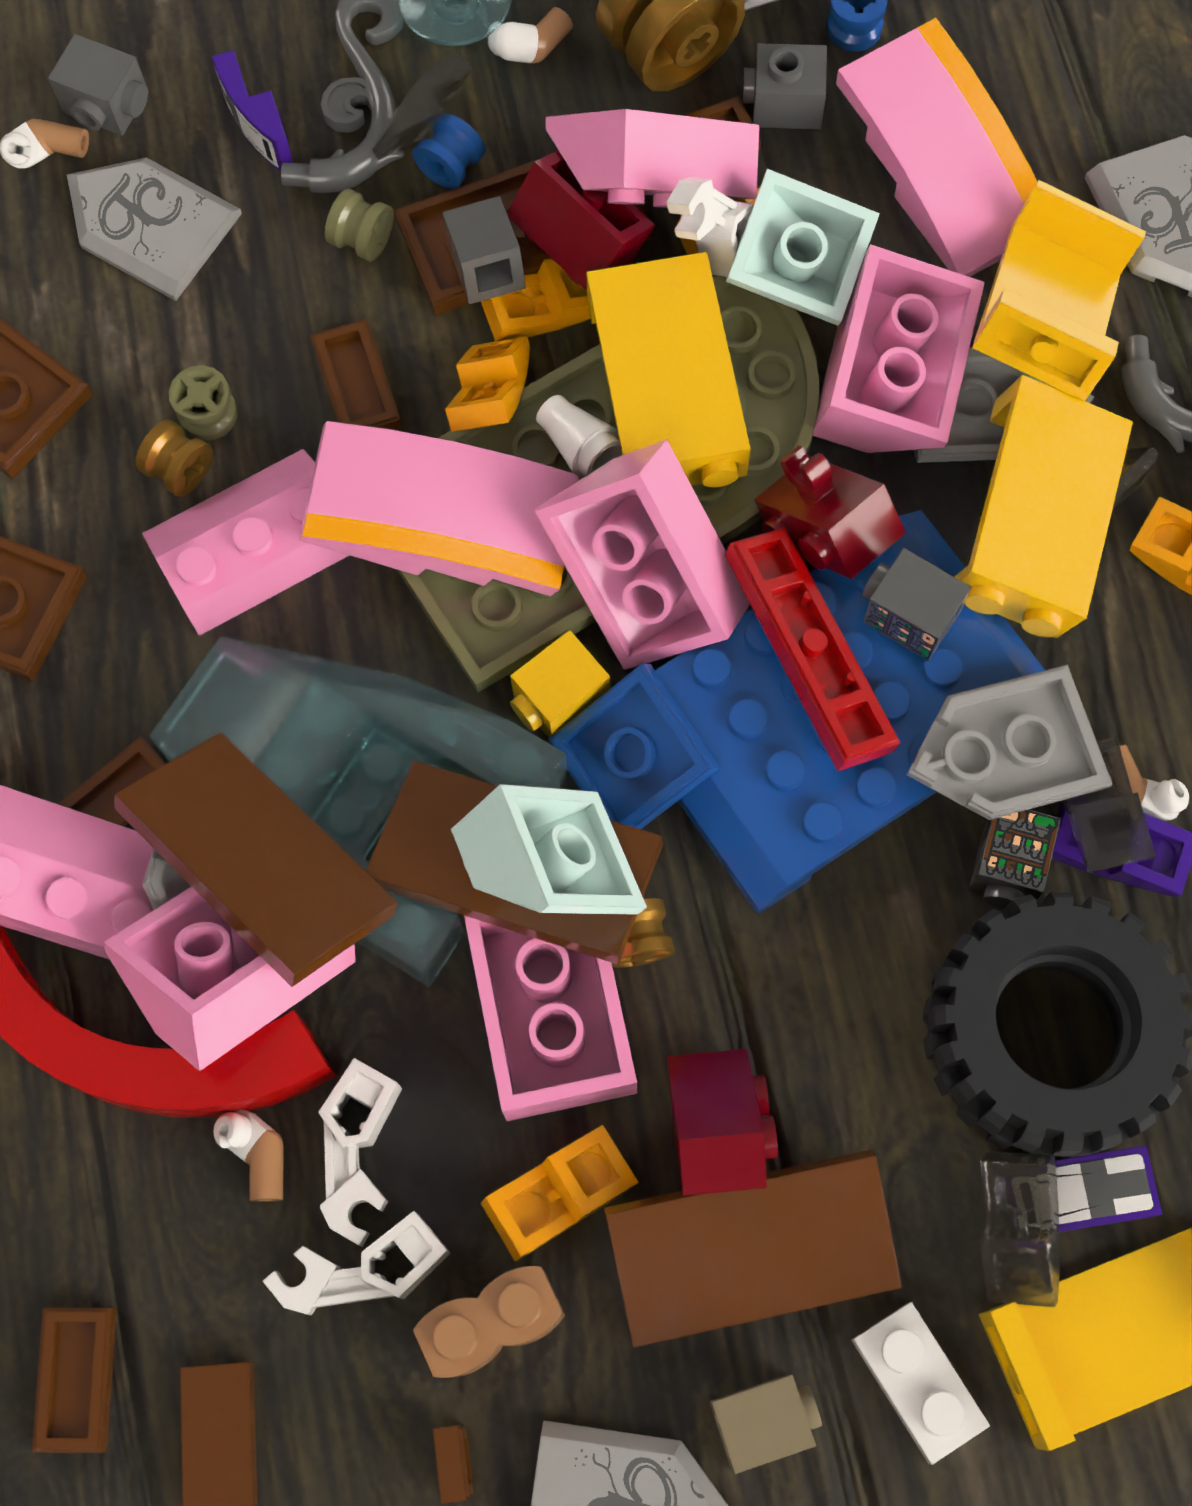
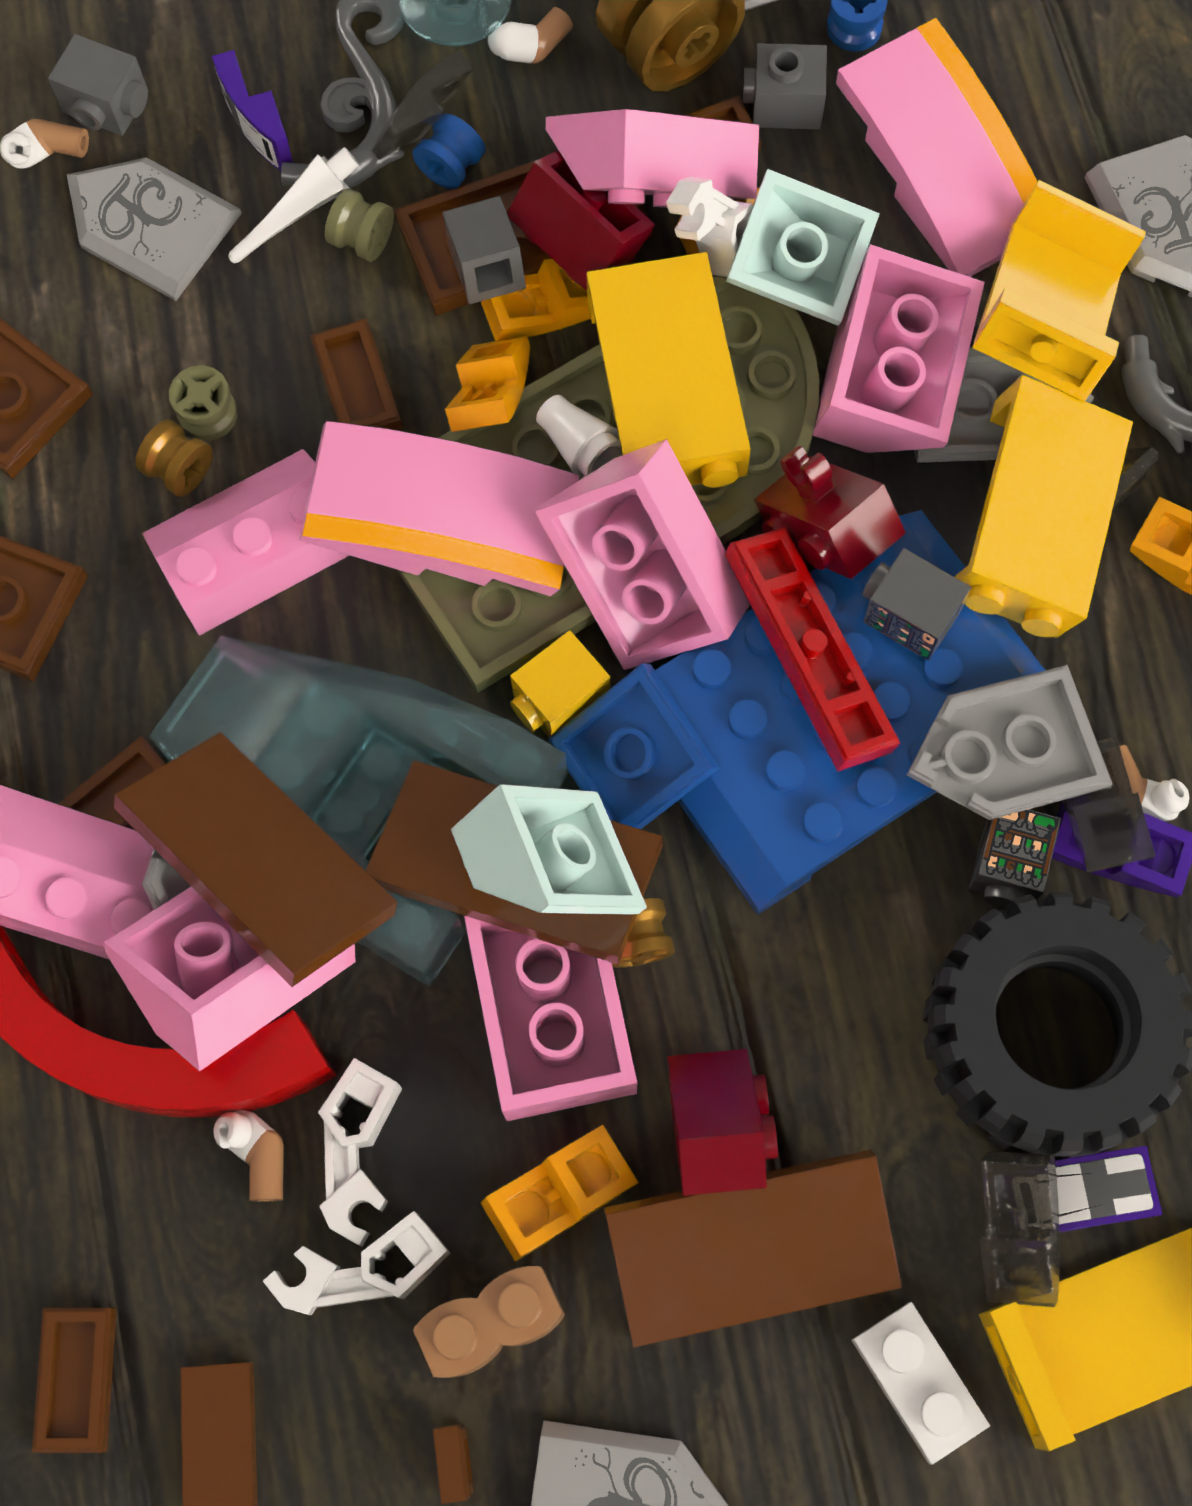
dark tan brick [709,1375,822,1474] -> none
none -> white piece [228,147,360,263]

